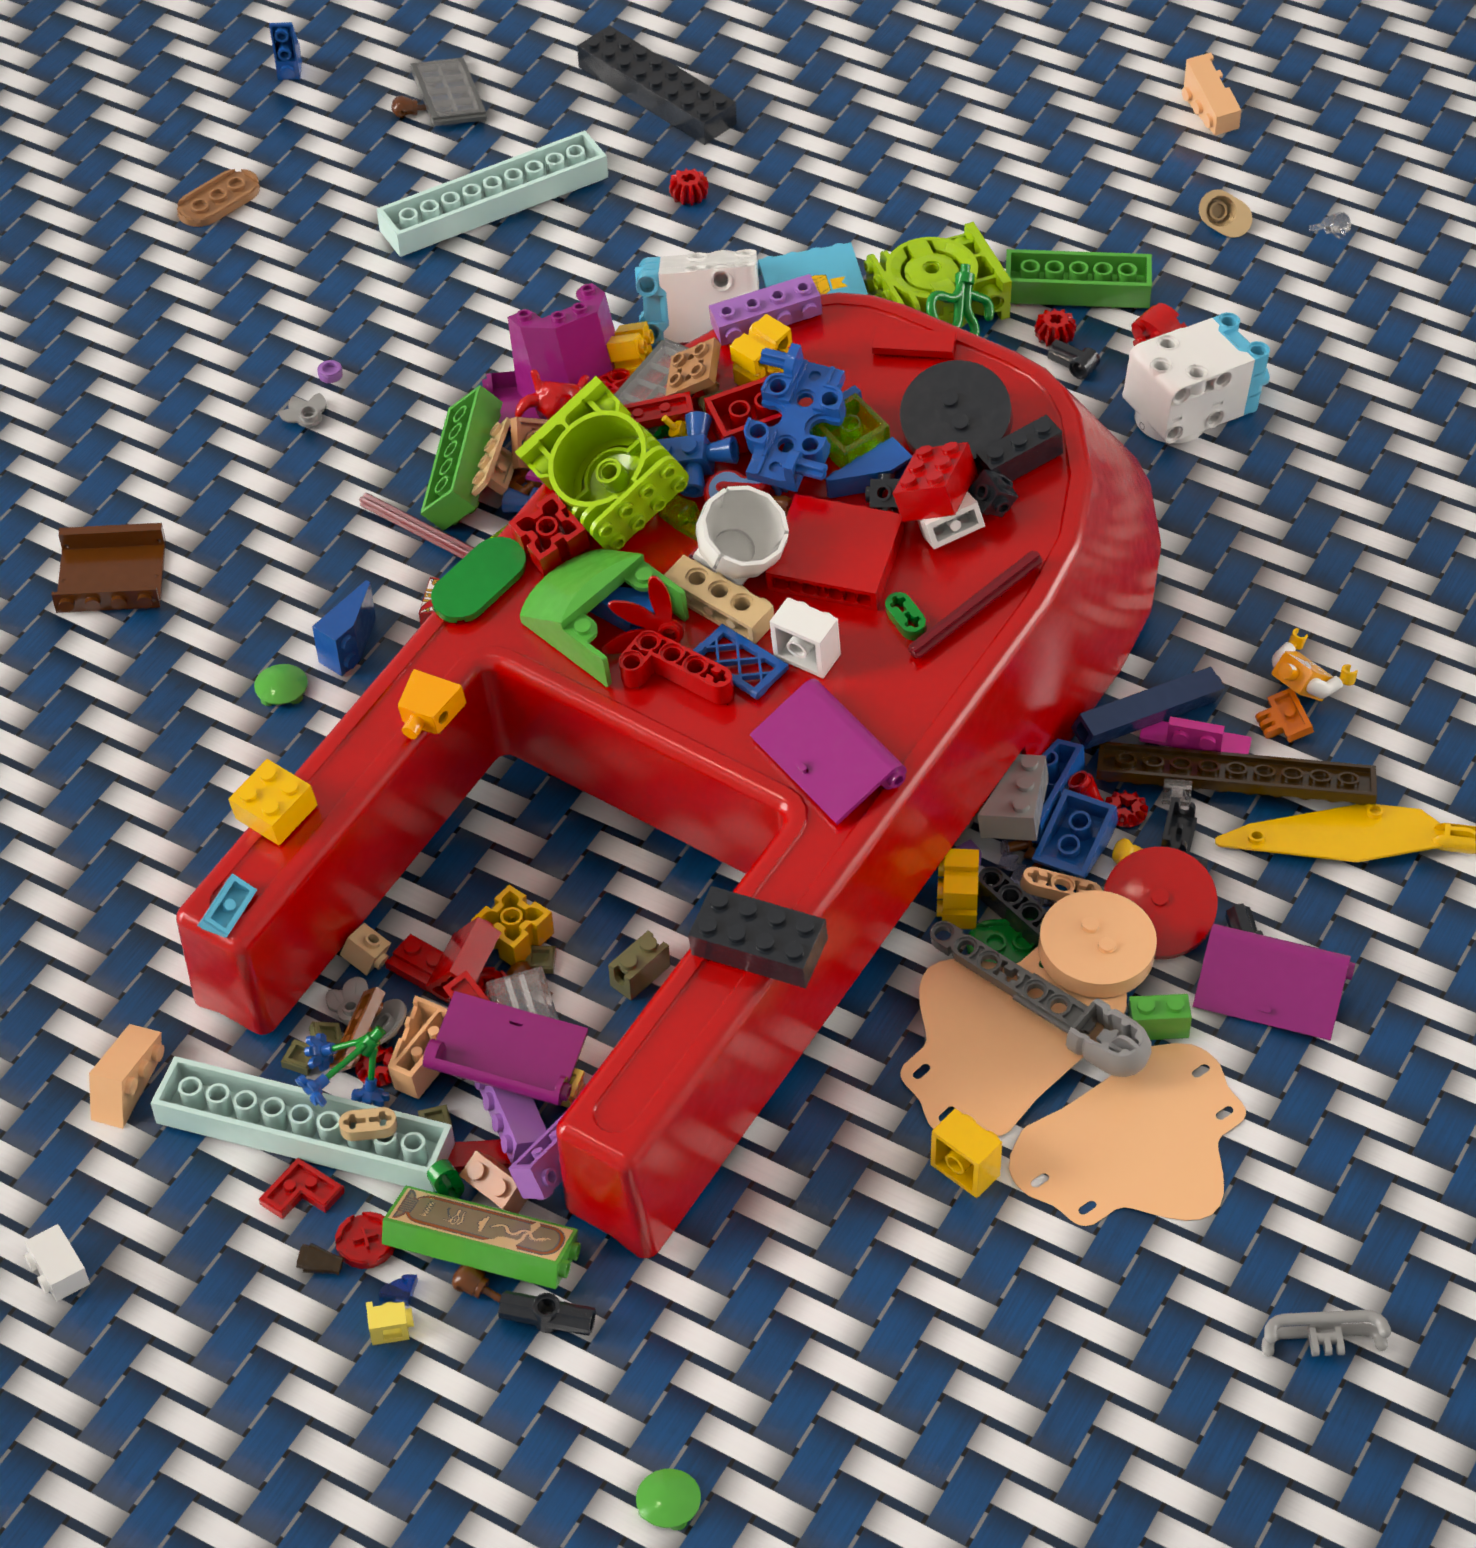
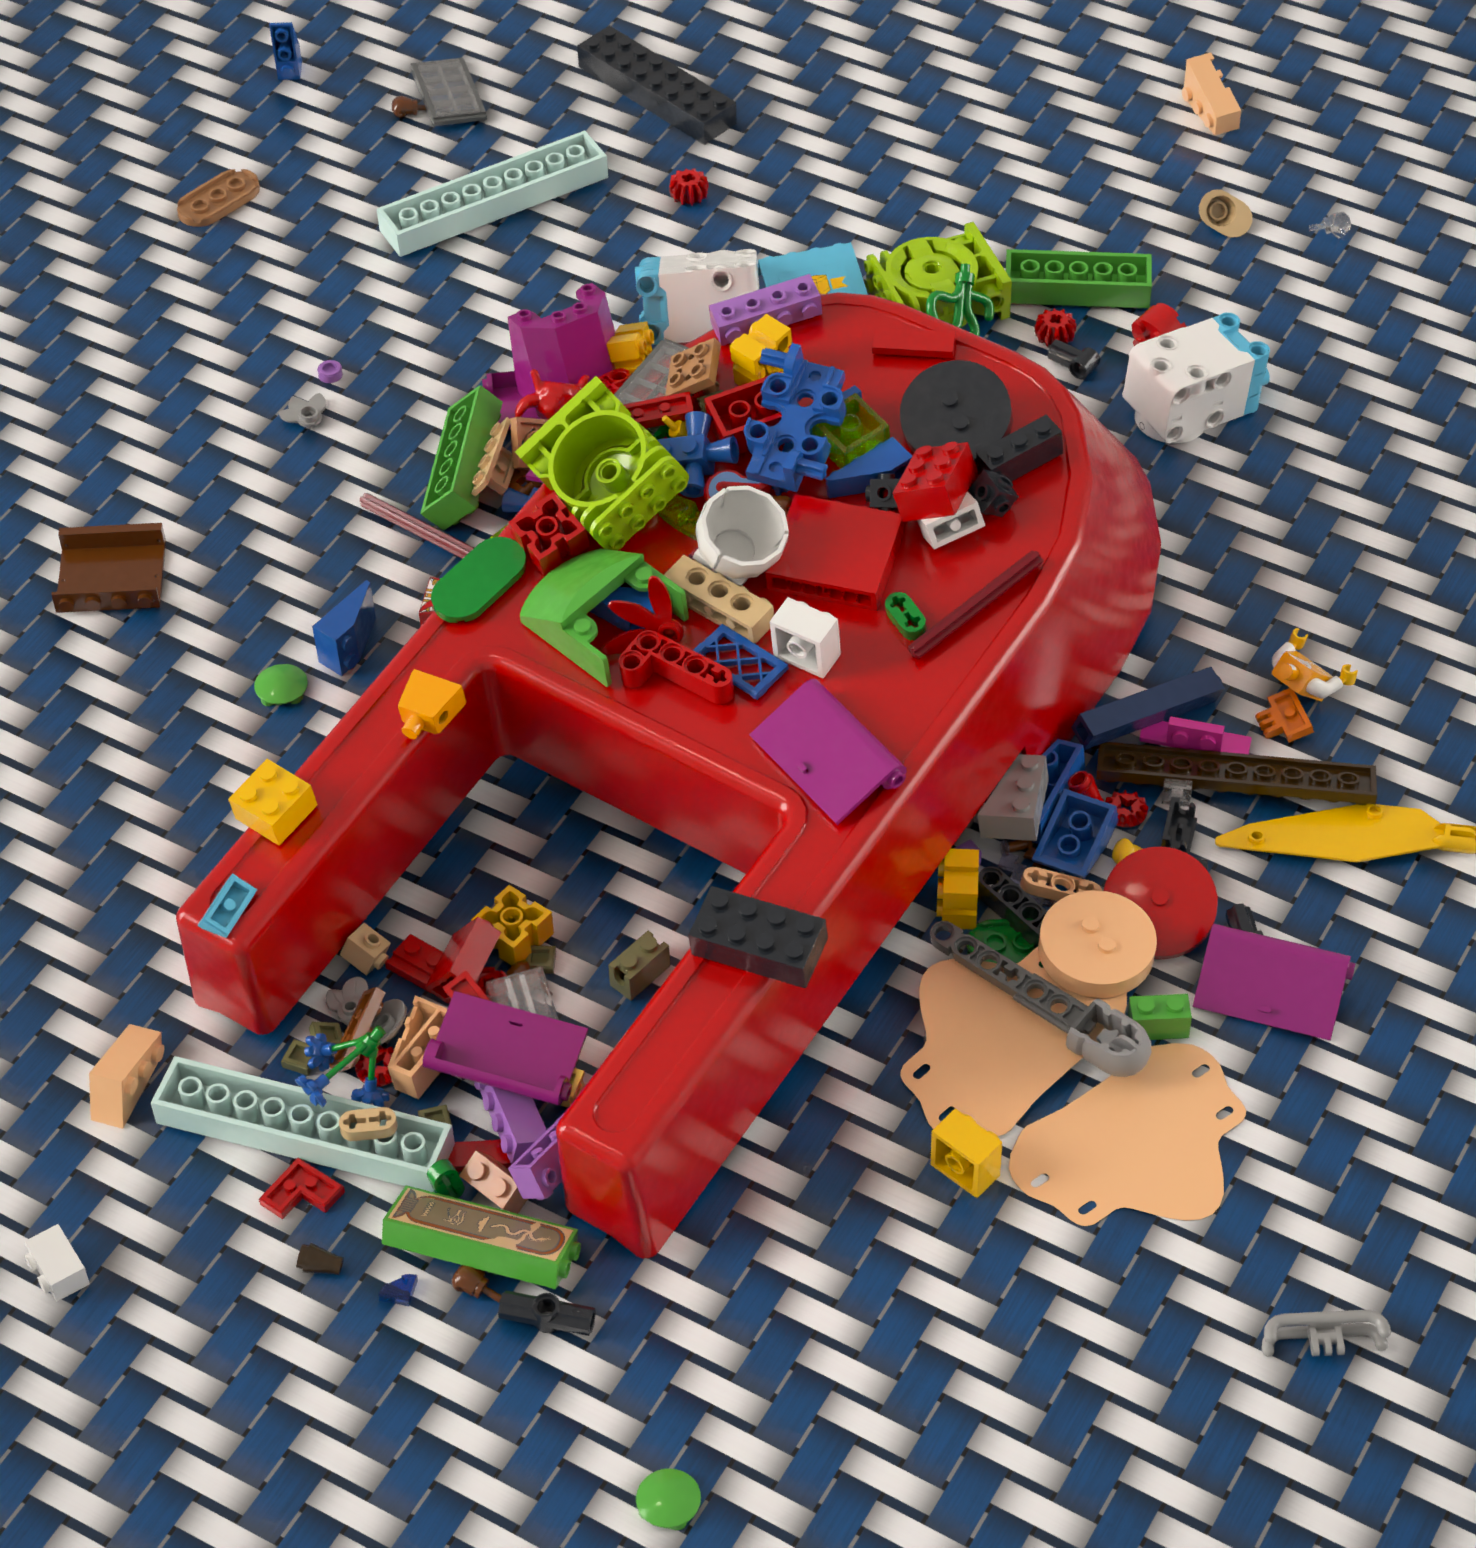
red tile [335,1211,395,1269] -> none
light yellow brick [366,1302,414,1345] -> none

